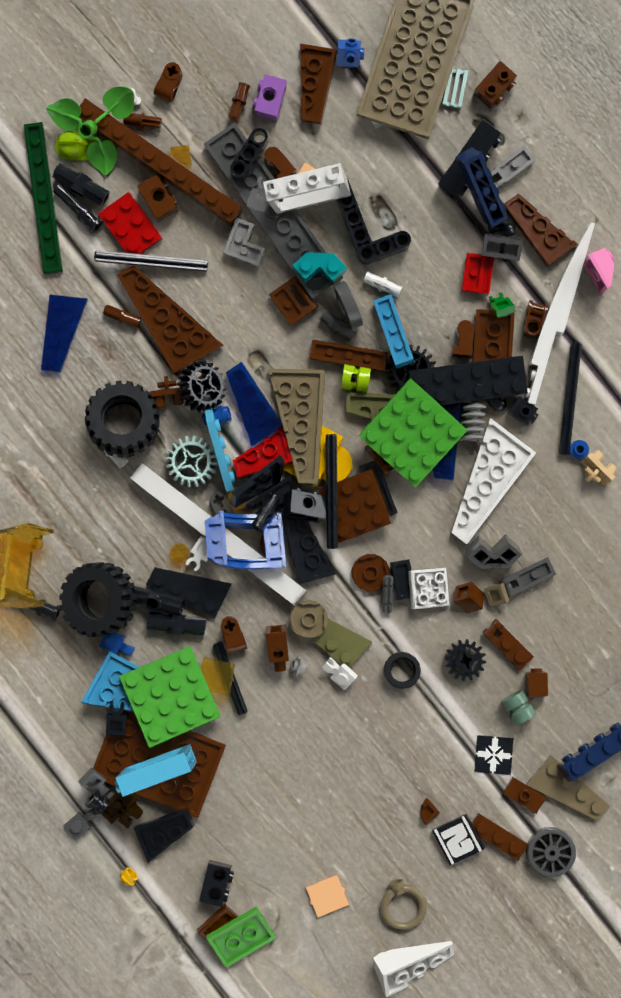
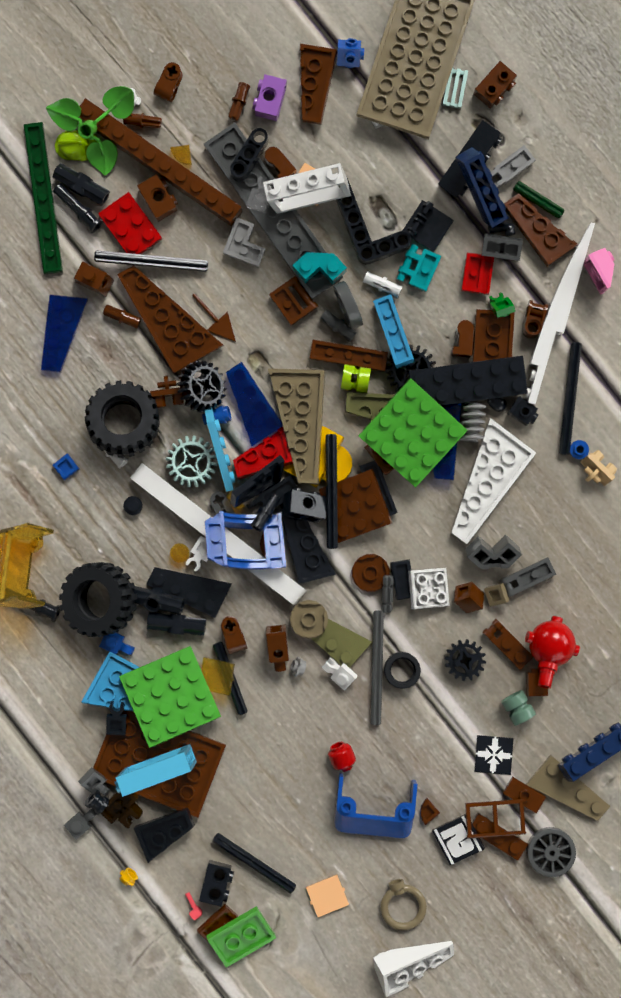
none -> blue tile [53,453,80,480]
none -> reddish brown torso [74,261,115,297]
none -> black plate [123,496,143,515]
none -> coral hand [185,892,202,920]
none -> reddish brown piece [192,294,236,342]
none -> black axle [212,833,296,894]
none -> red head [328,741,356,772]
none -> blue windscreen [335,773,418,838]
none -> dark grey axle [371,610,384,725]
none -> teal plate [397,244,442,292]
none -> black hinge [402,200,454,252]
none -> reddish brown window [465,799,526,839]
none -> dark green axle [513,181,565,219]
none -> red piece [525,616,580,689]

